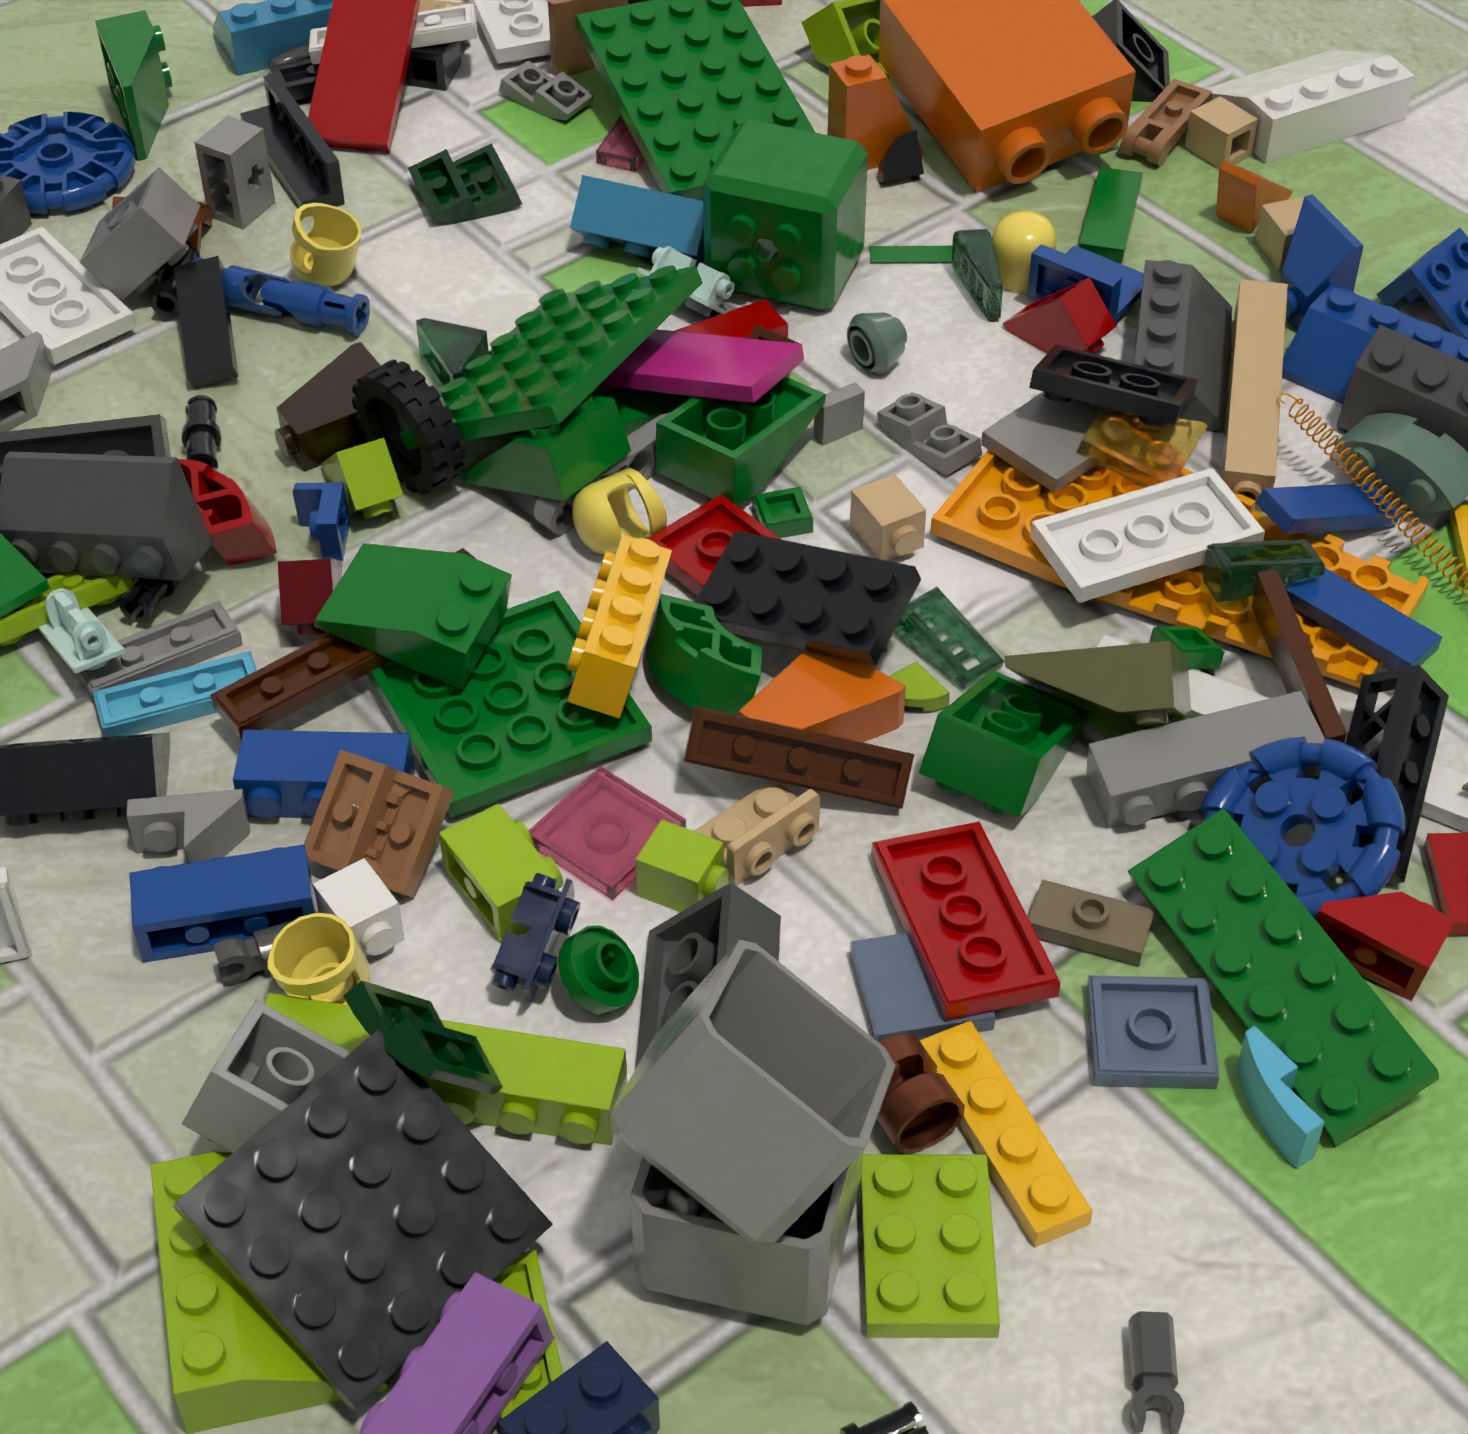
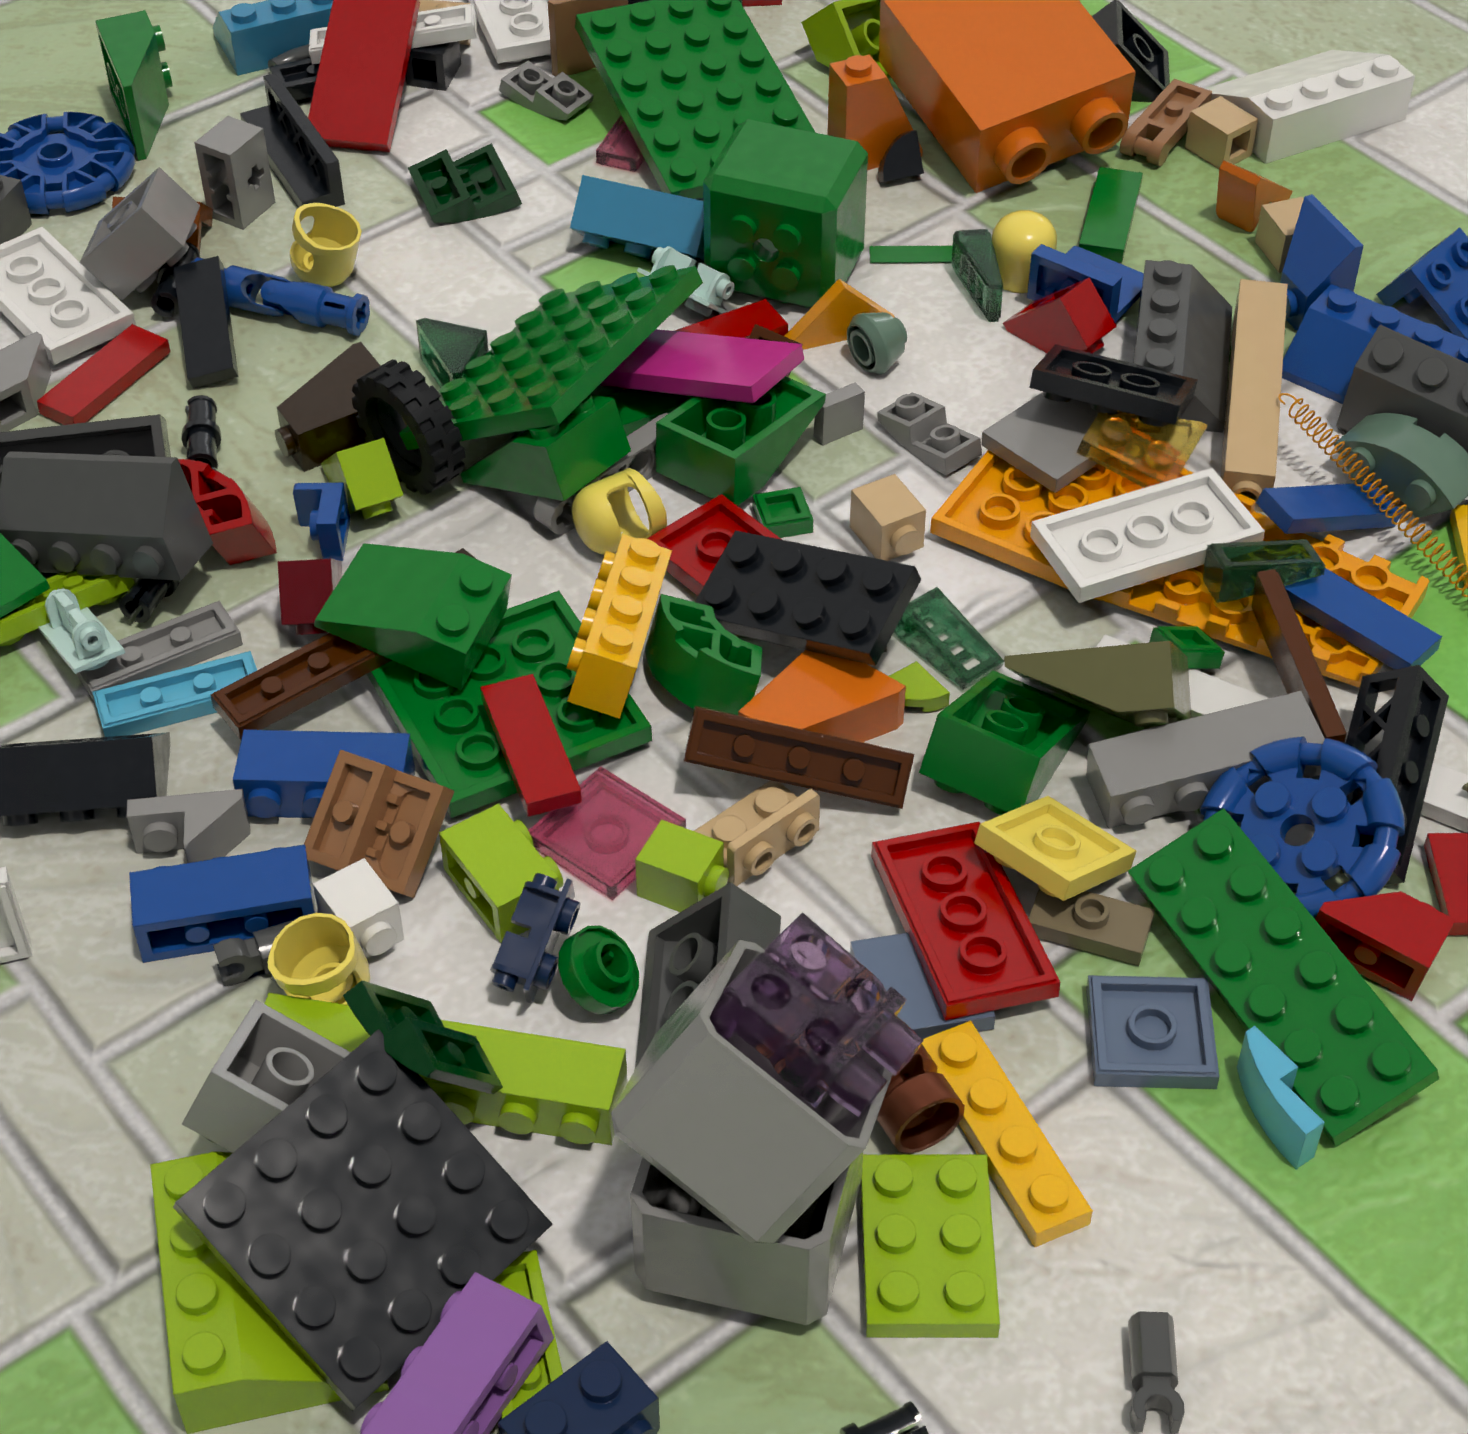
none -> red tile [37,324,171,425]
none -> red tile [480,674,582,817]
none -> clear purple hips [710,912,924,1117]
none -> light orange tile [785,279,895,350]
none -> light yellow plate [974,796,1137,901]

